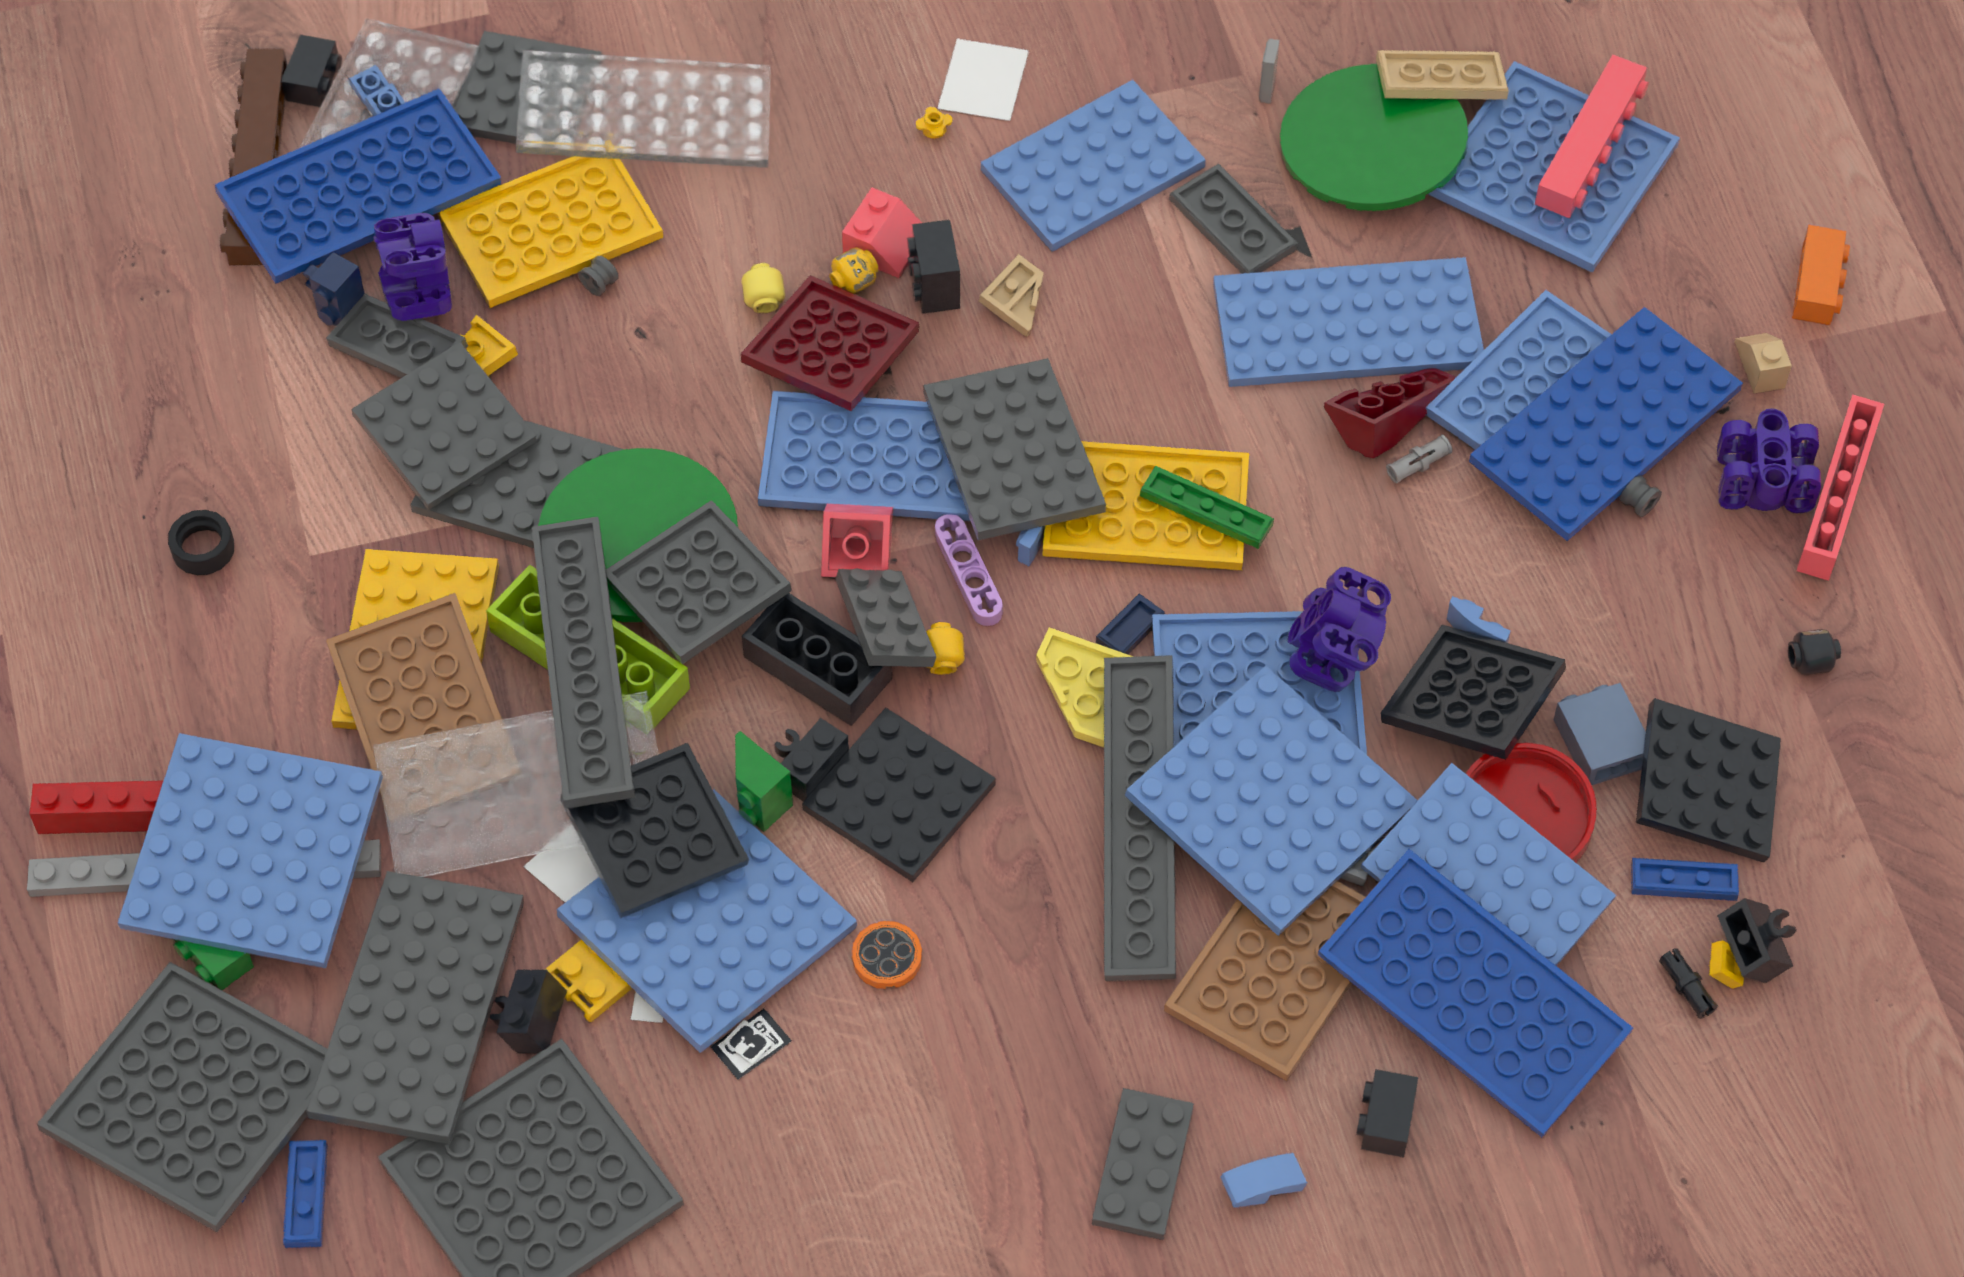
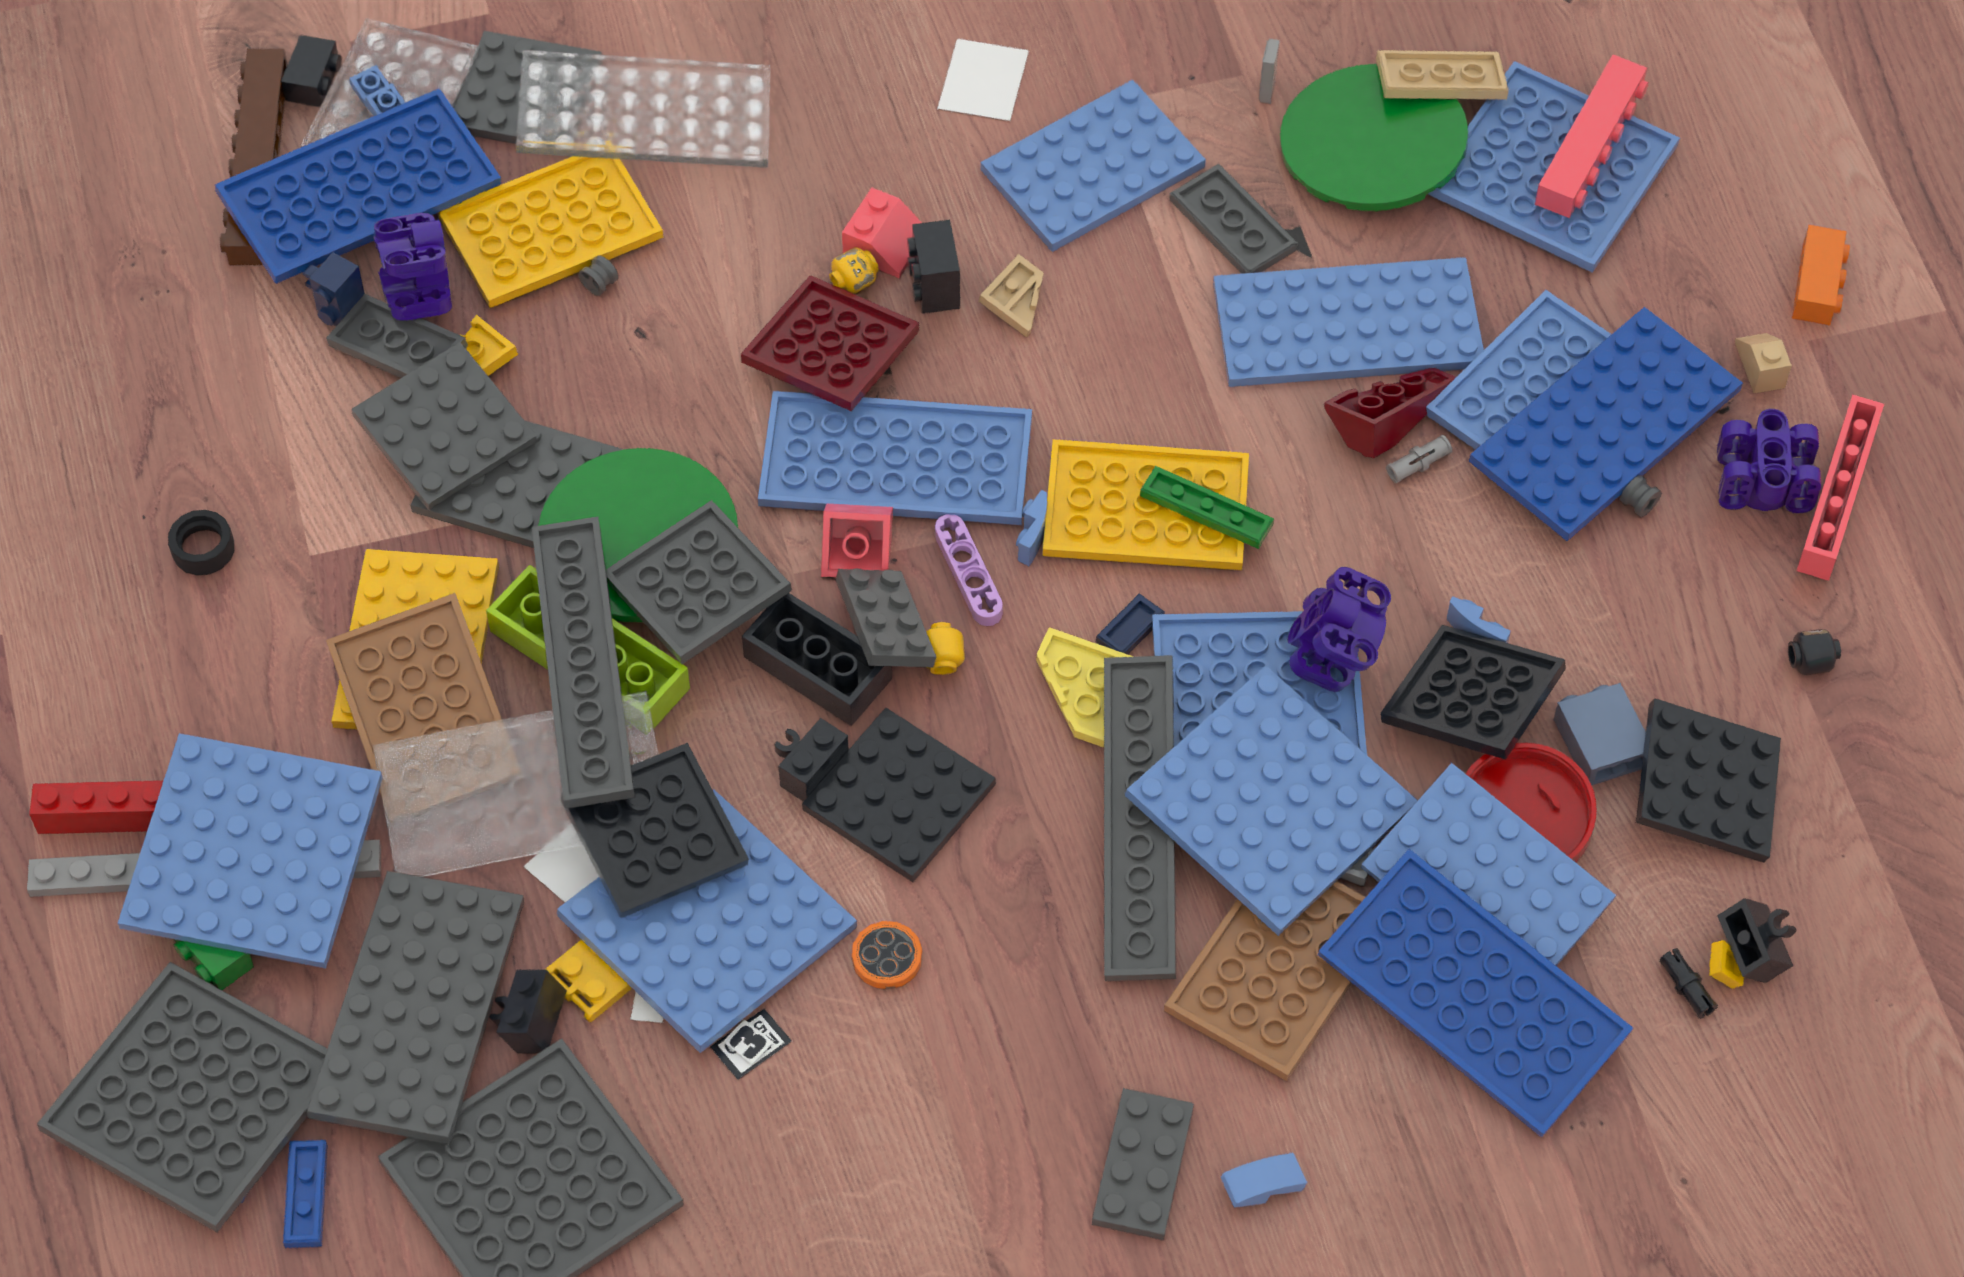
green slope [735,731,793,832] -> none
light yellow head [741,263,785,313] -> none
yellow plate [916,107,953,139] -> none
dark grey plate [923,358,1106,540] -> none
black brick [1356,1069,1418,1158] -> none
blue tile [1631,858,1739,901] -> none

